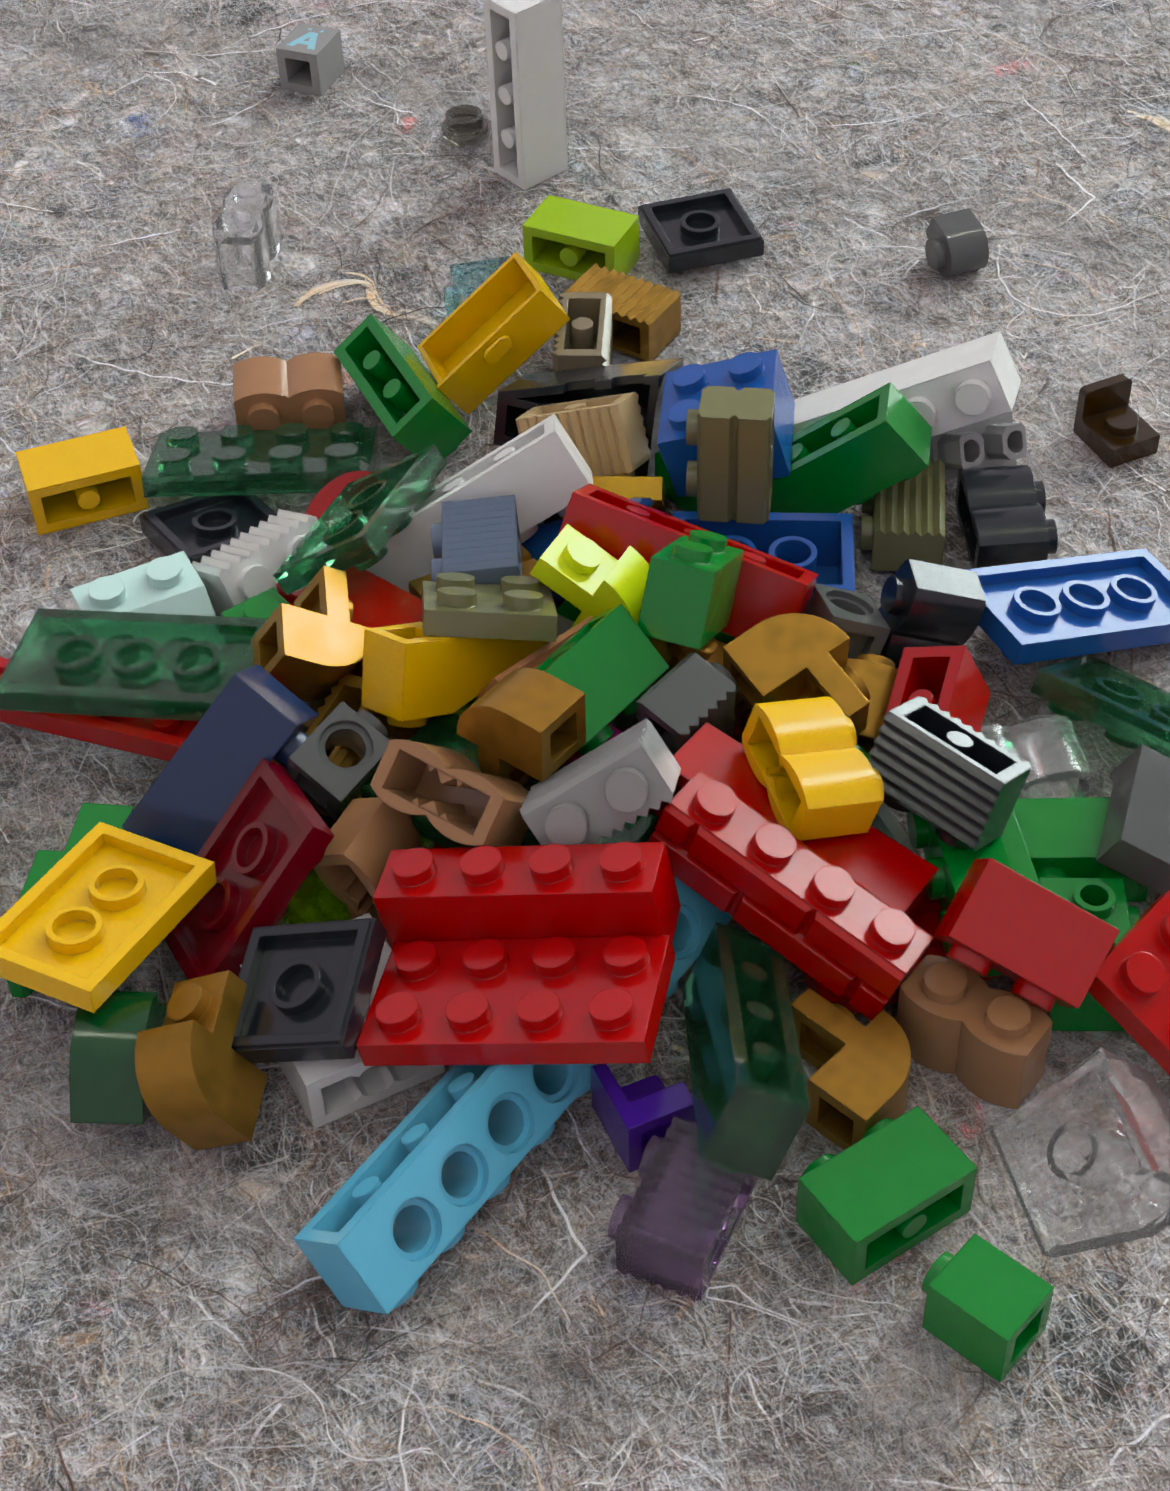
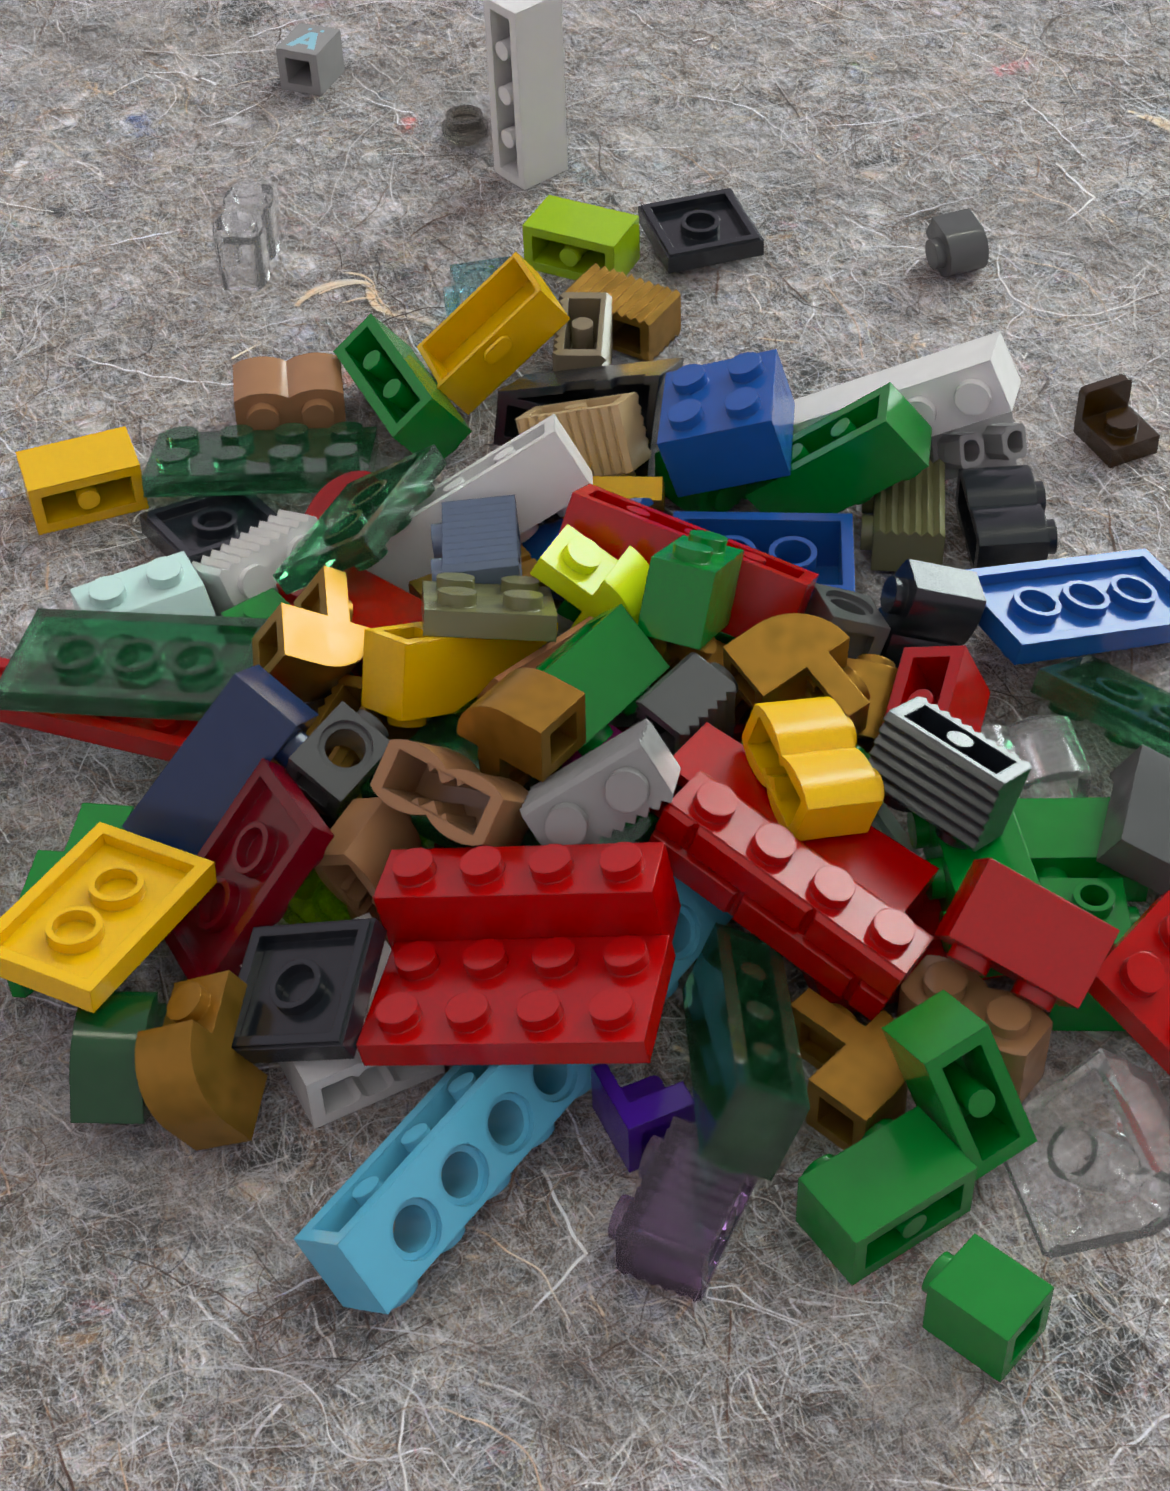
olive brick [686,386,775,524] -> none
none -> green brick [882,989,1037,1181]

